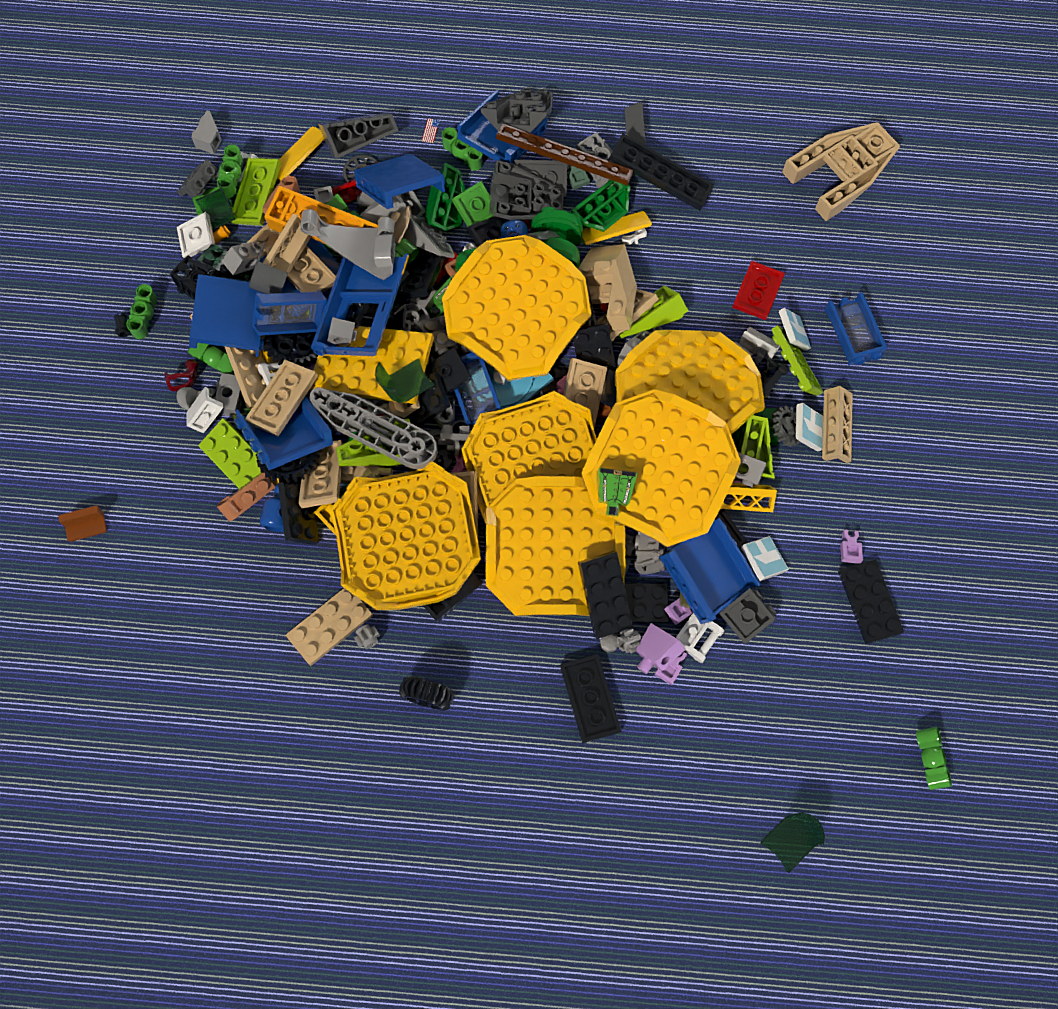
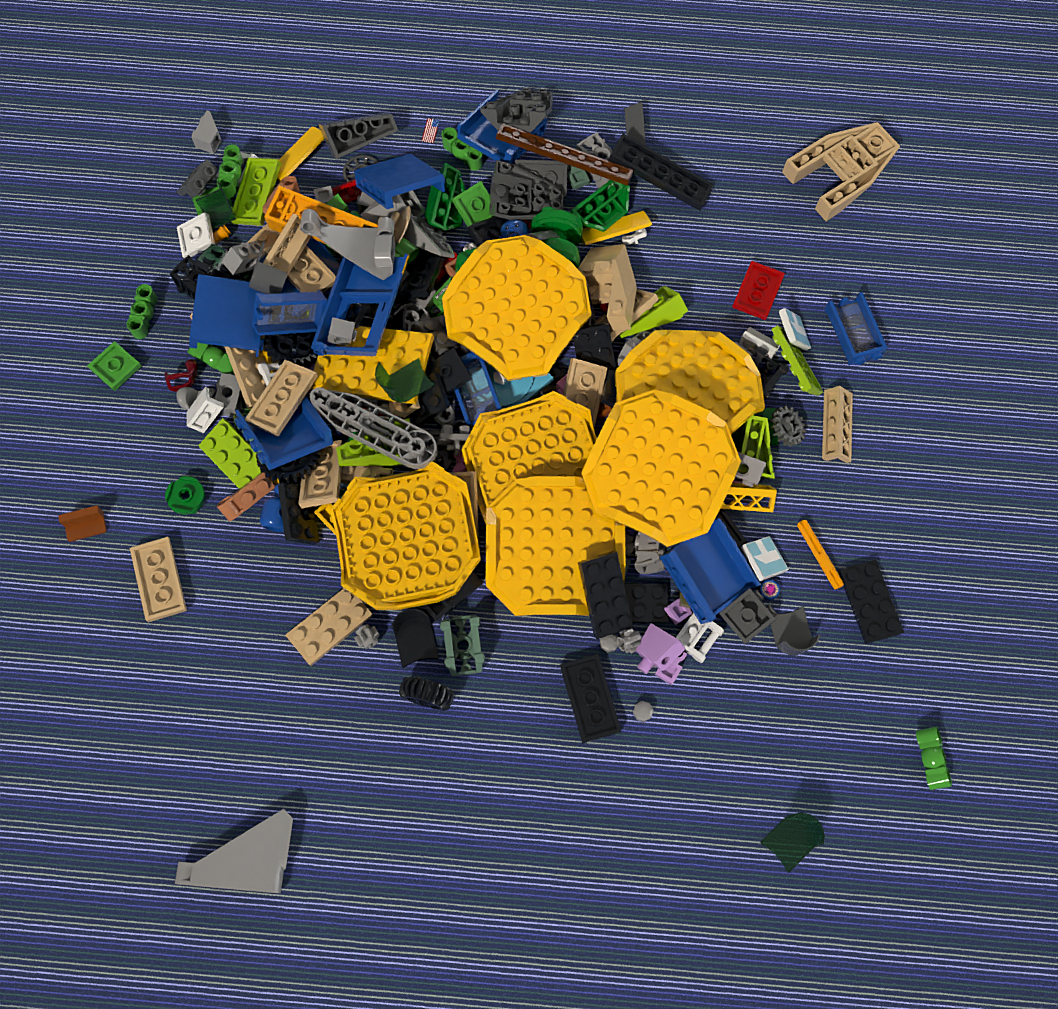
black pin [114,313,130,338] -> none
bright green torso [597,468,637,516] -> none
tile [796,403,823,451] -> none
lavender plate [840,530,863,564] -> none
none -> bright green plate [87,341,142,391]
none -> tan plate [130,537,187,622]
none -> green plate [165,476,206,515]
none -> light grey panel [174,809,293,894]
none -> black piece [391,609,439,668]
none -> sand green piece [440,614,485,676]
none -> light grey tile [633,701,653,722]
none -> tile [759,580,780,601]
none -> dark grey piece [770,607,821,655]
none -> light orange axle [797,520,844,589]

